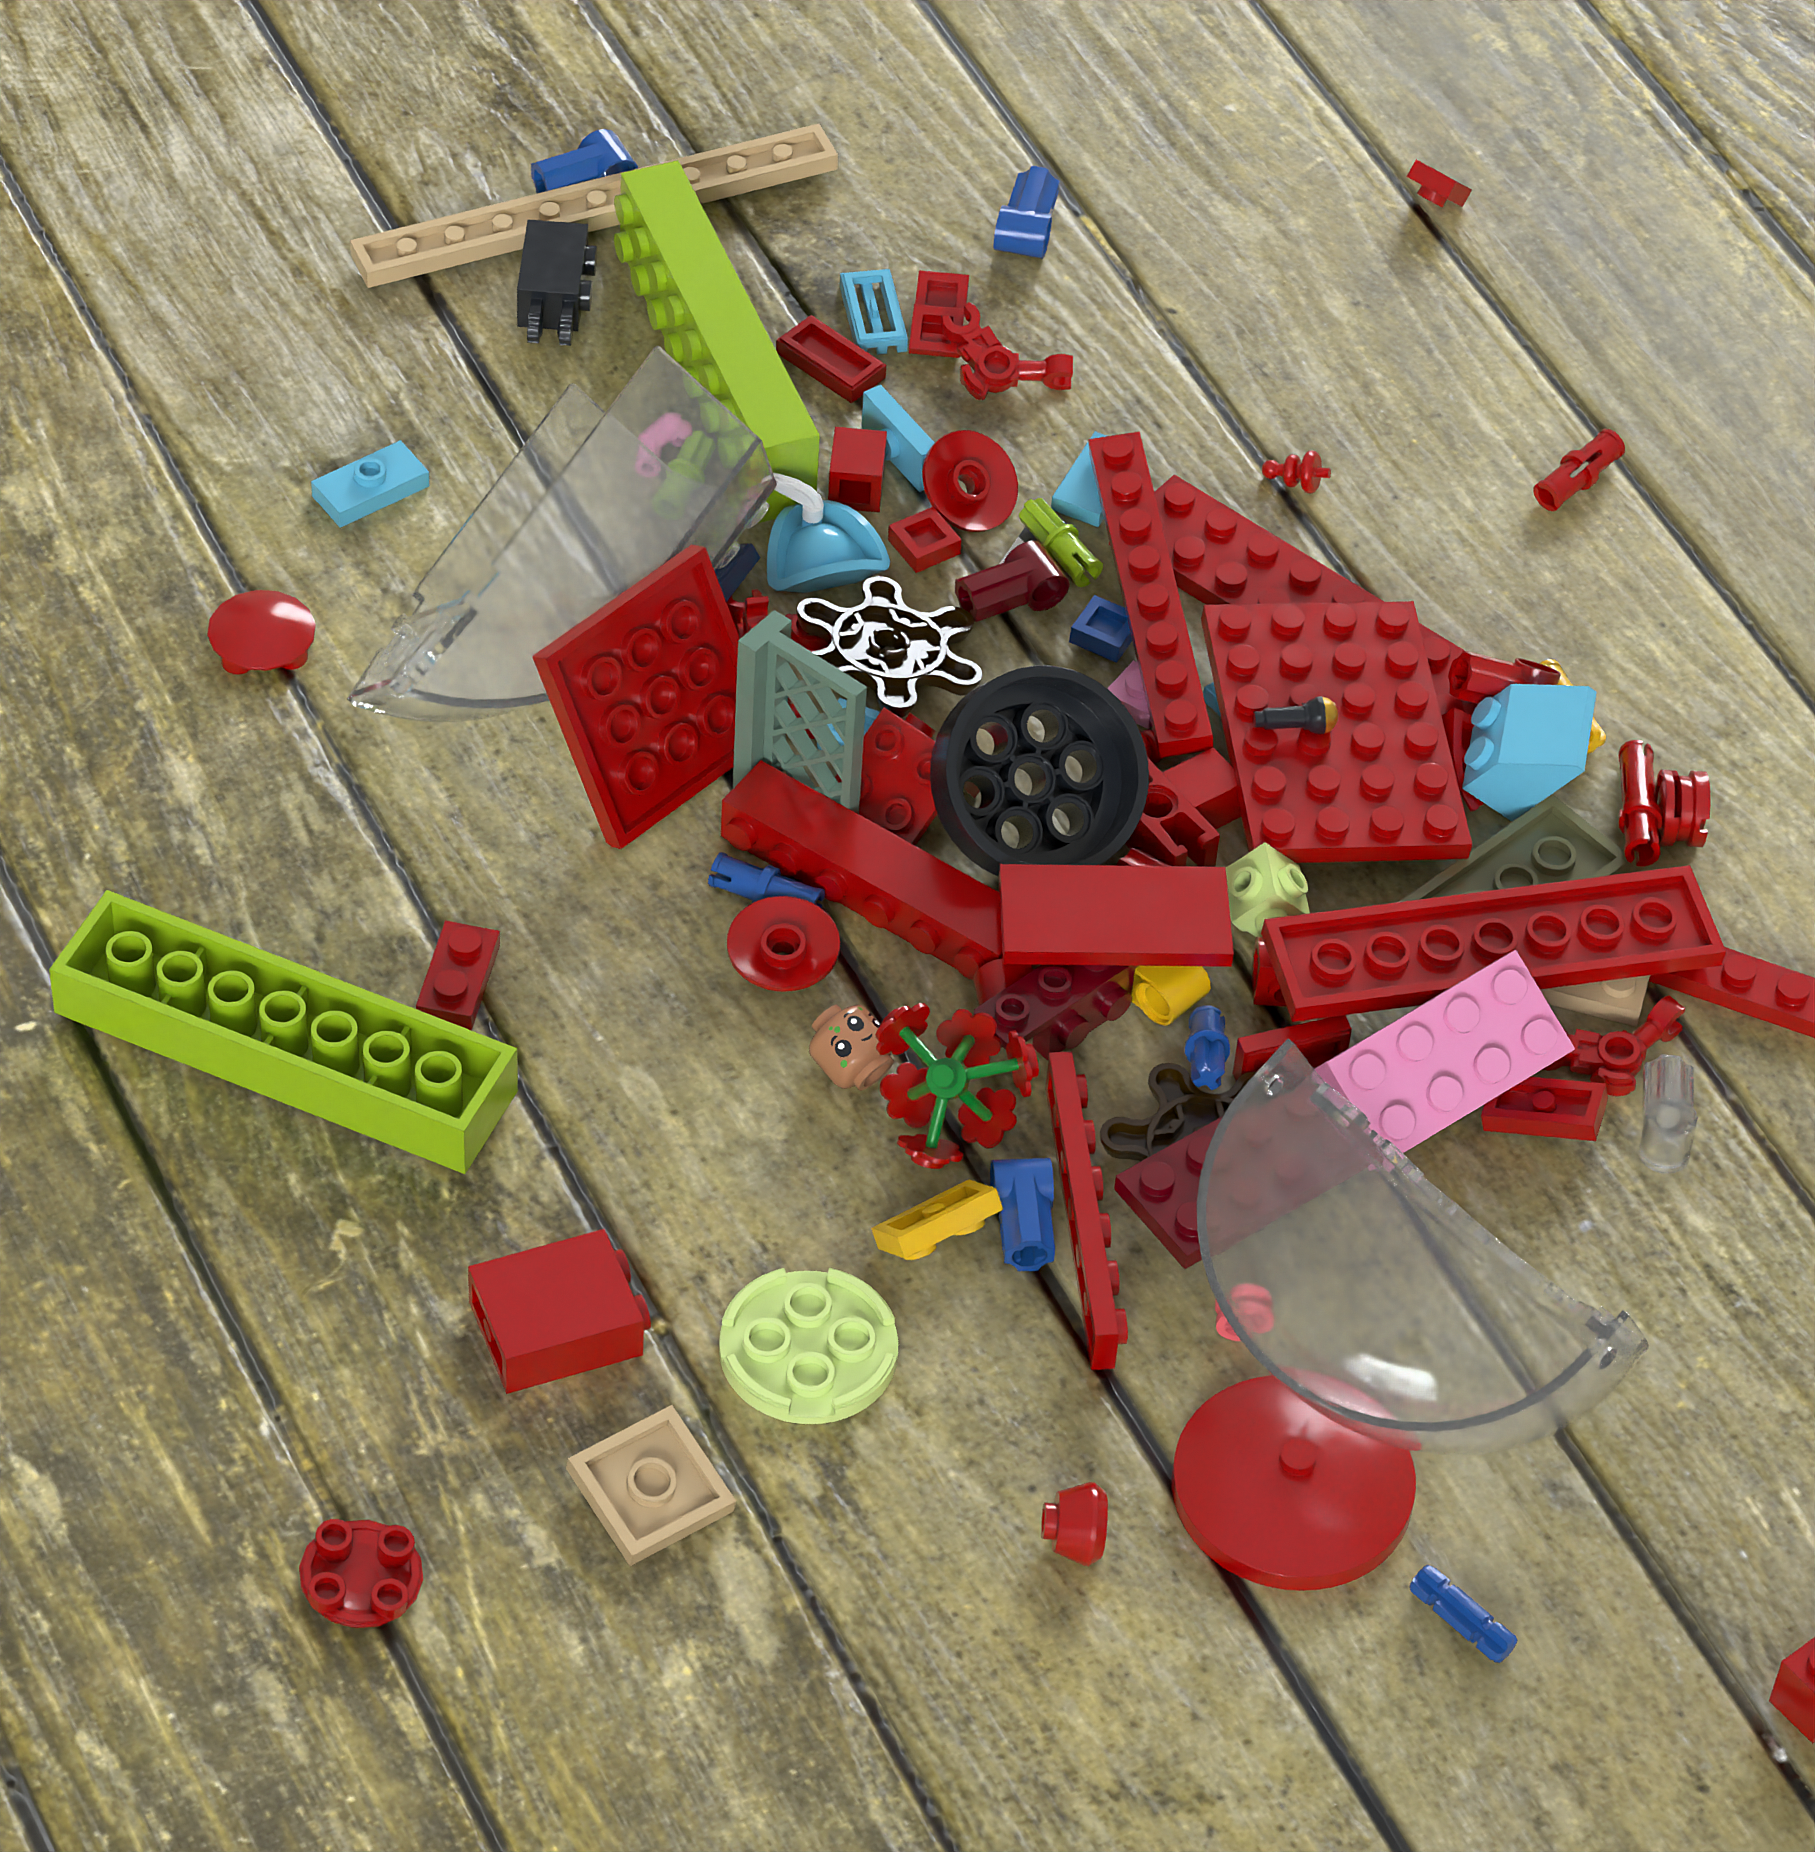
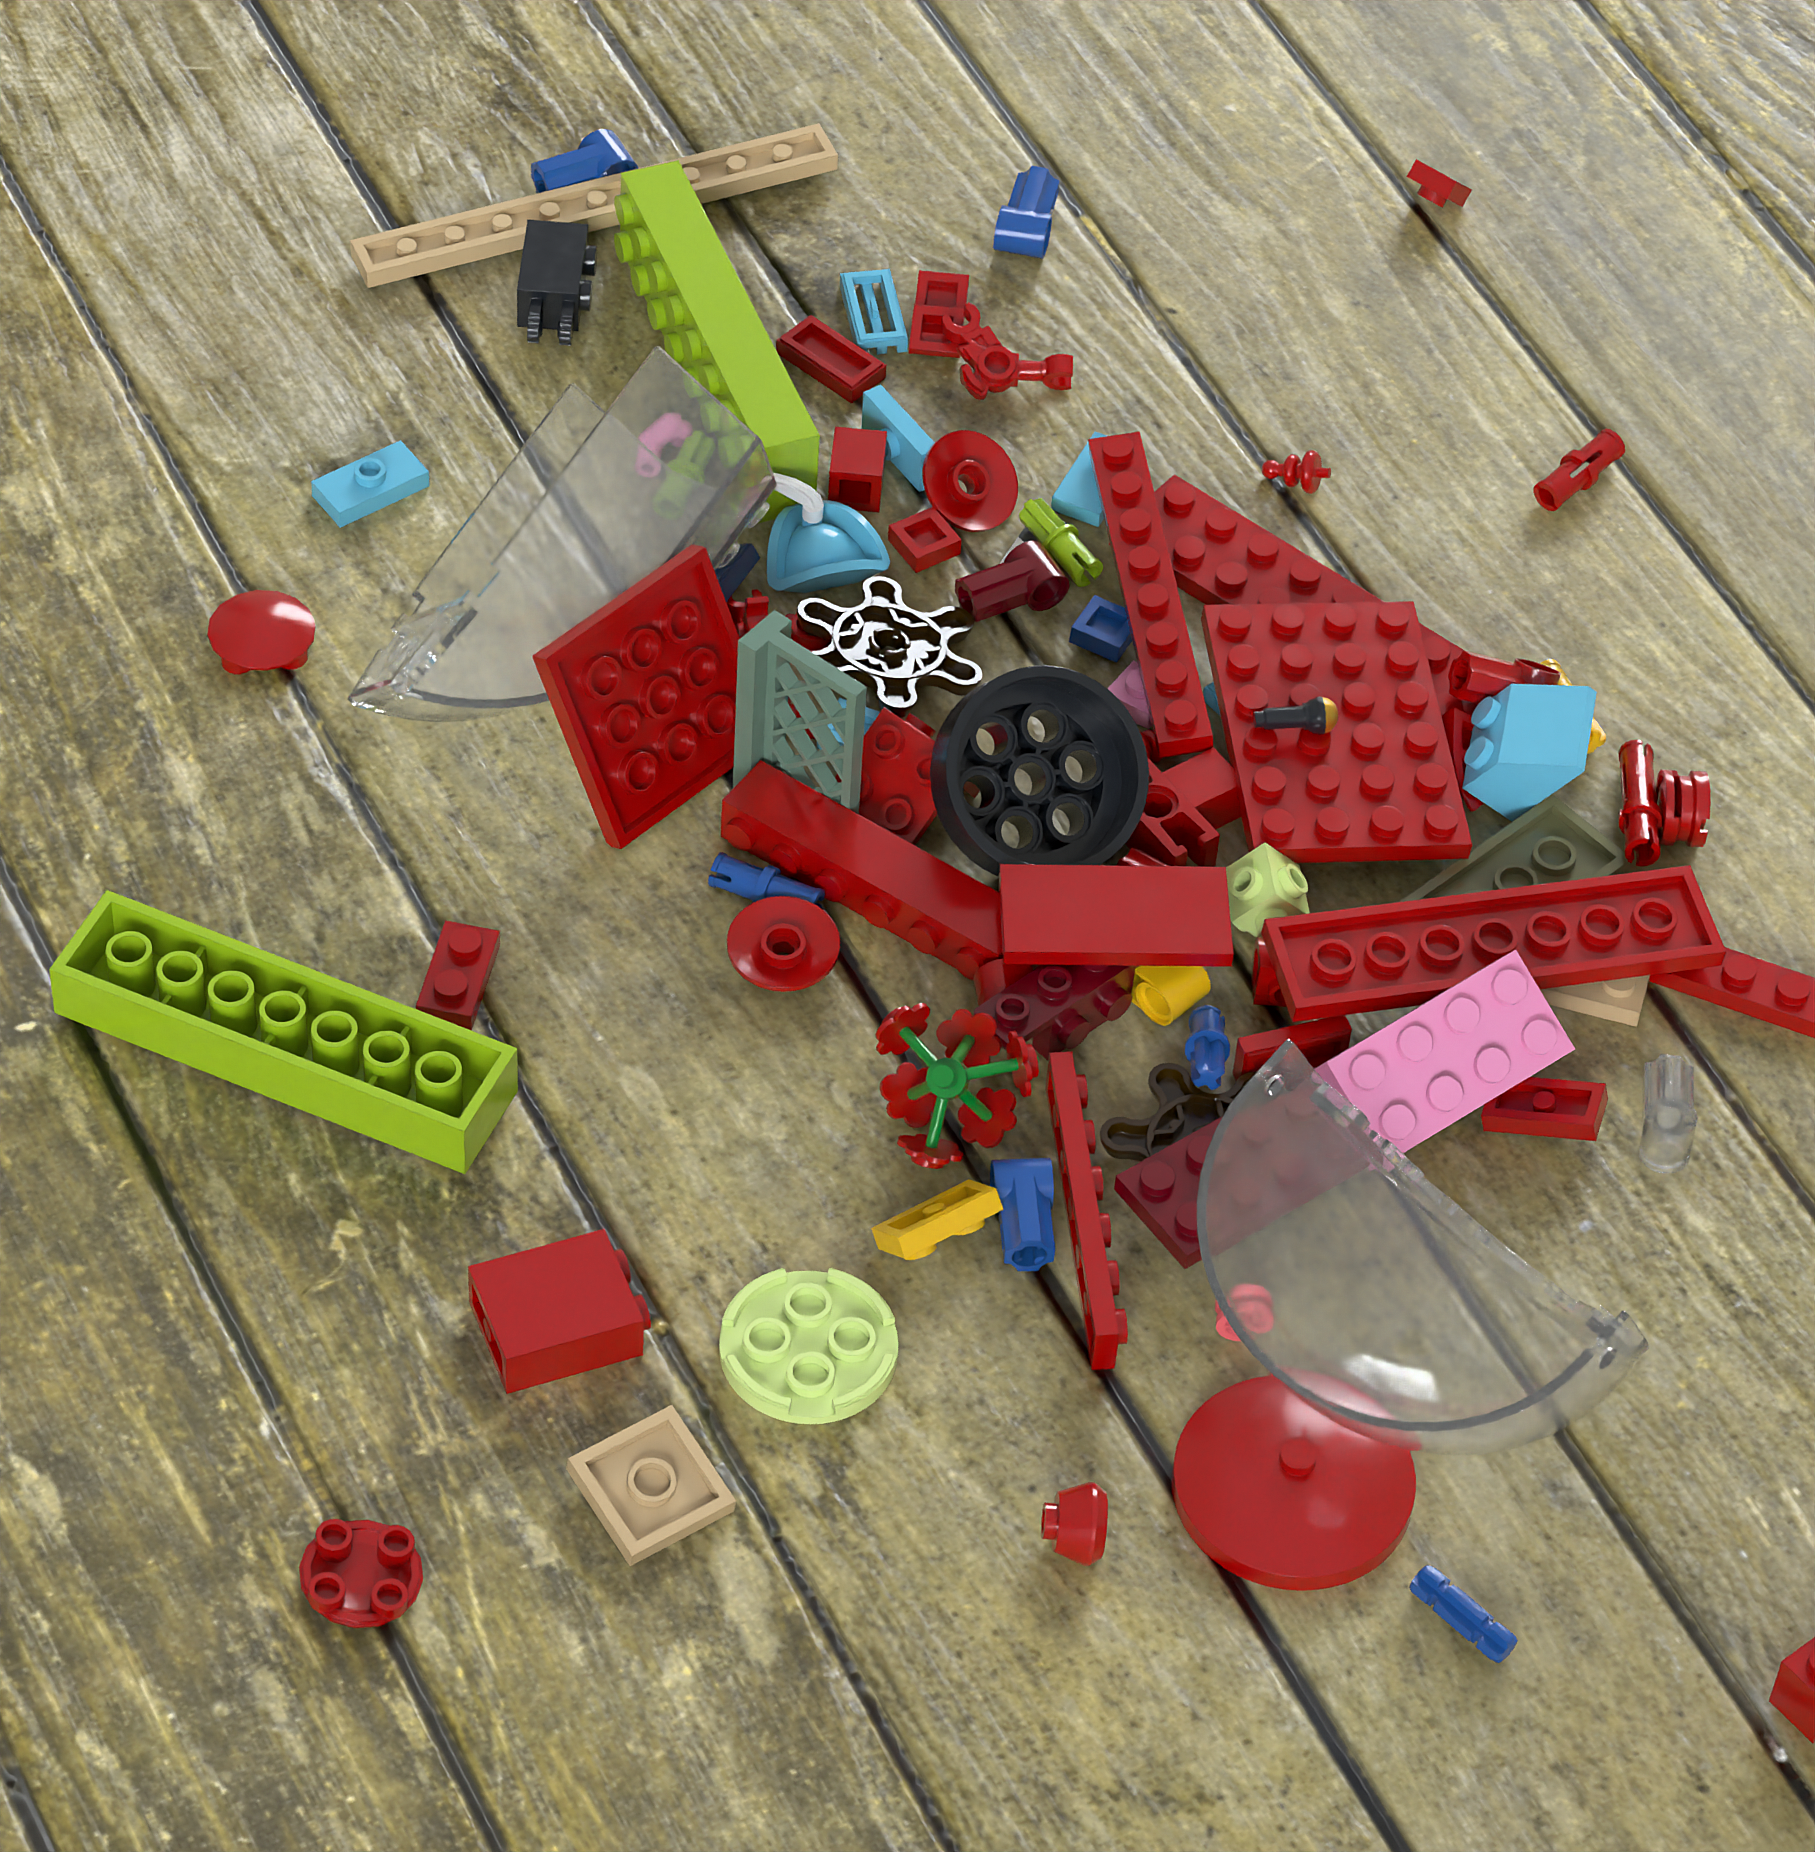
nougat head [809,1004,894,1091] -> none
red piece [1542,995,1686,1096] -> none

